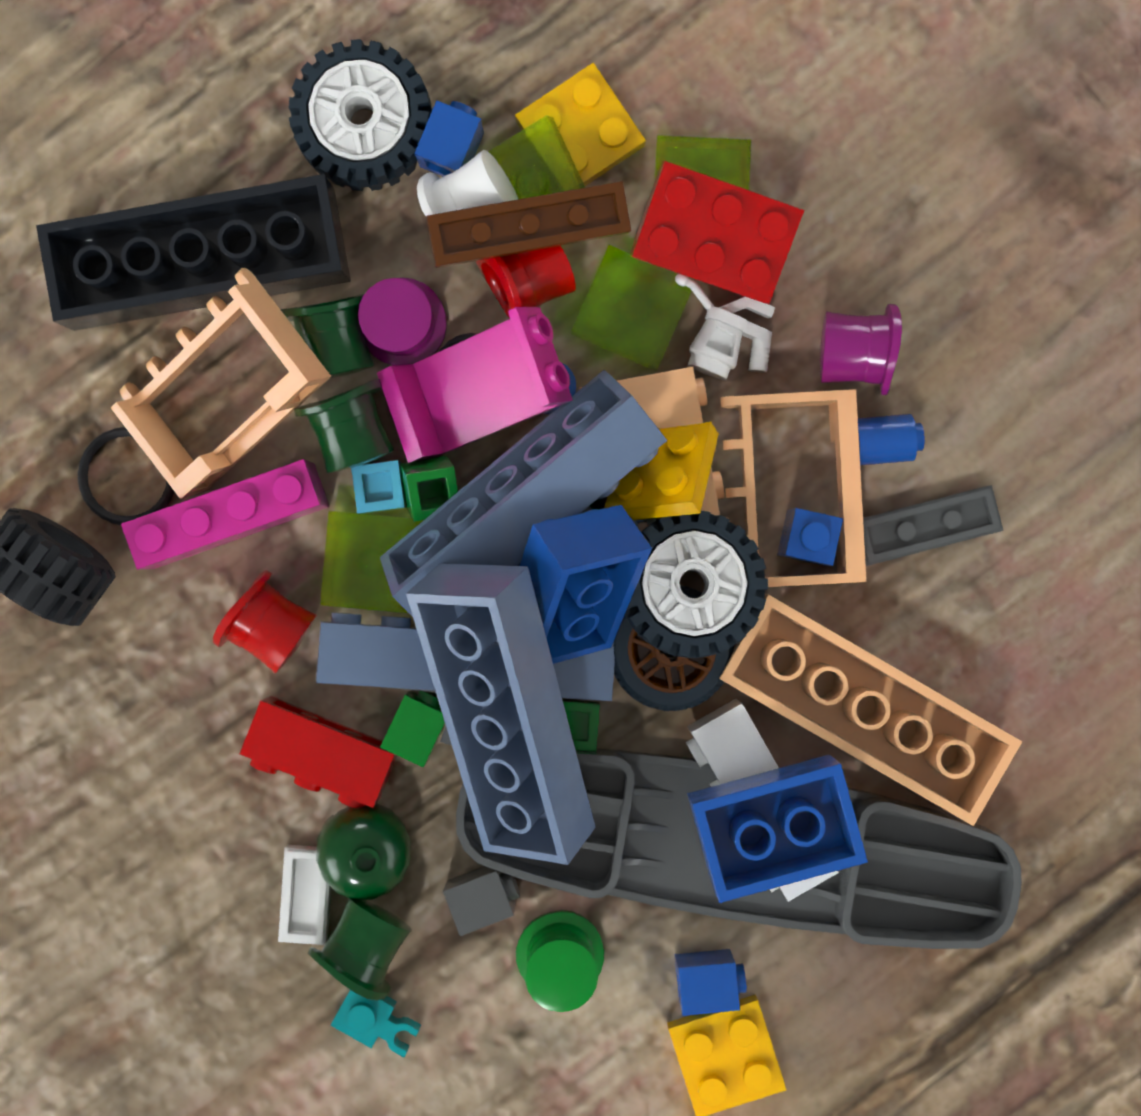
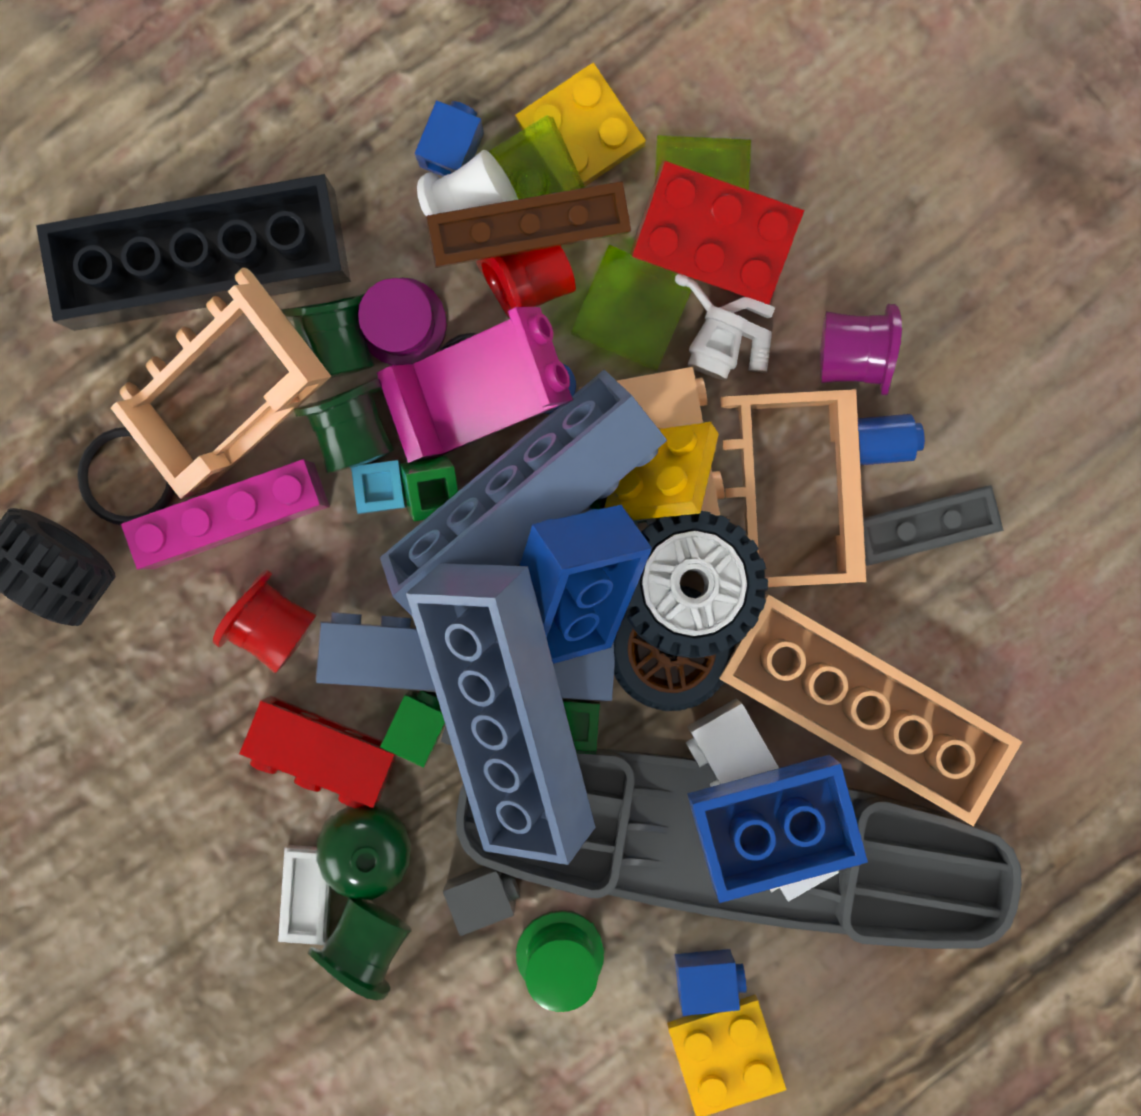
wheel [288,39,432,191] -> none
clear neon green plate [320,511,424,613] -> none
teal plate [330,990,421,1058] -> none
blue brick [777,508,843,566] -> none

